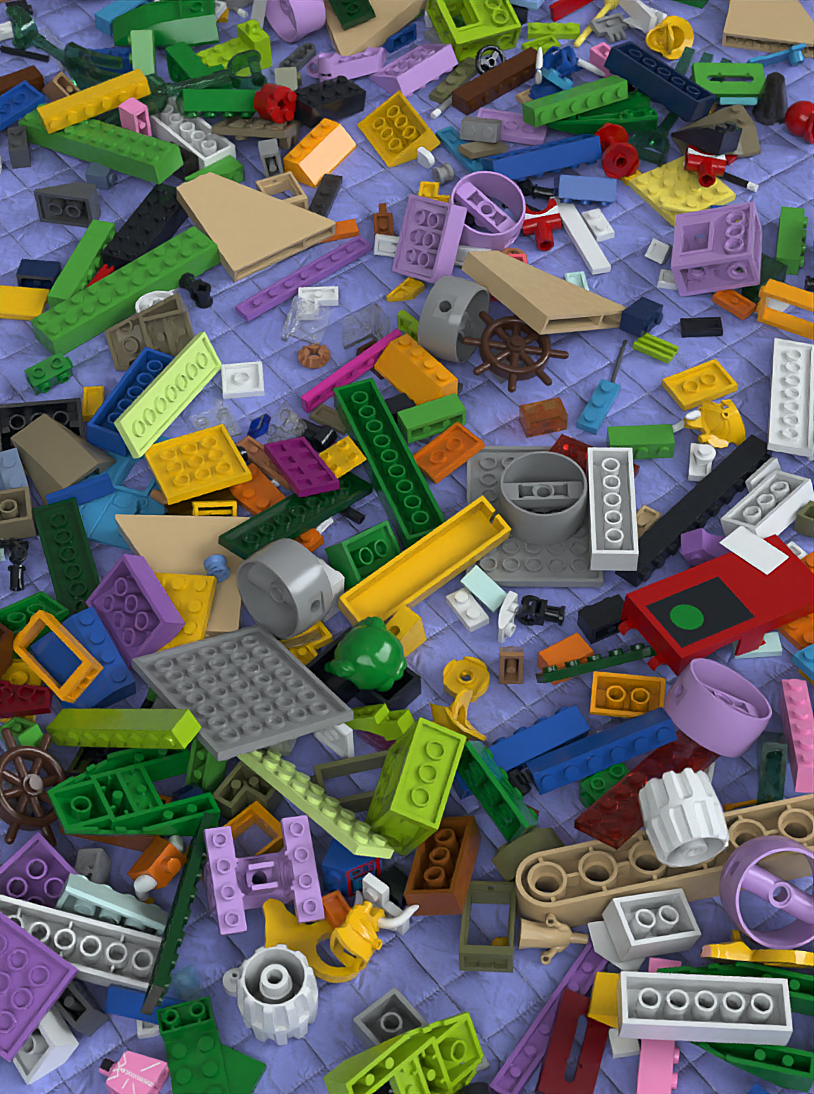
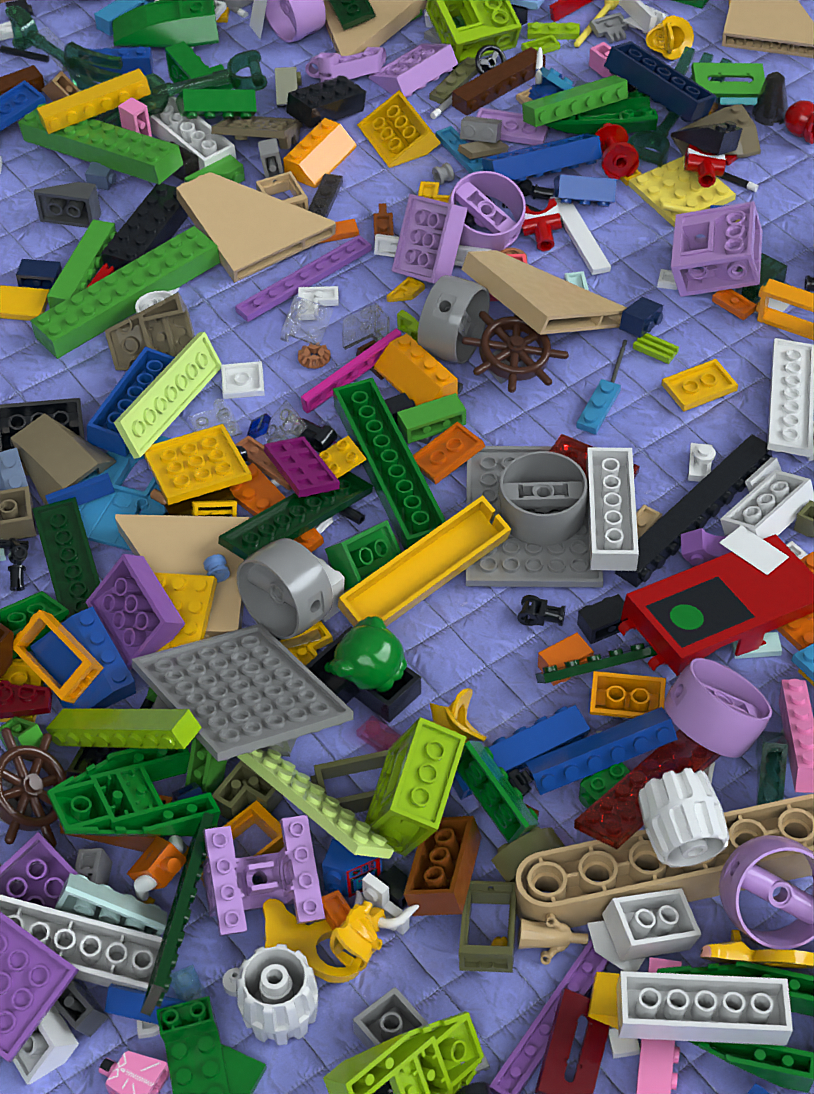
dark grey brick [7,126,31,169] -> none
green brick [24,351,73,395] -> none
yellow tile [82,386,105,422] -> none
bright green brick [128,30,157,82] -> none
black connector [179,272,213,309] -> none
lime hinge [196,19,272,80] -> none
red brick [254,83,297,124] -> none
dark grey beam [279,43,316,72] -> none
dark tan tile [309,403,347,435] -> none
white tile [313,723,355,759] -> none
lime slope [344,703,415,741] -> none
blue slope [383,23,416,53] -> none
yellow torso [386,605,427,657] -> none
white tile [417,146,435,169] -> none
yellow plate [443,656,490,703] -> none
white plate [446,587,490,633] -> none
light aqua tile [460,565,507,614] -> none
white slope [498,591,519,643] -> none
medium nougat slope [499,646,524,684] -> none
clear orange brick [519,397,568,438] -> none
blue helmet [543,45,605,81] -> none
white plate [581,208,615,242] -> none
bright green brick [606,424,675,459] -> none
white plate [645,238,672,265] -> none
yellow helmet [672,399,746,449] -> none
black tile [679,317,723,338] -> none
light orange hinge [722,794,773,811] -> none
dark azure brick [746,43,806,79] -> none
bright green brick [774,206,808,275] -> none

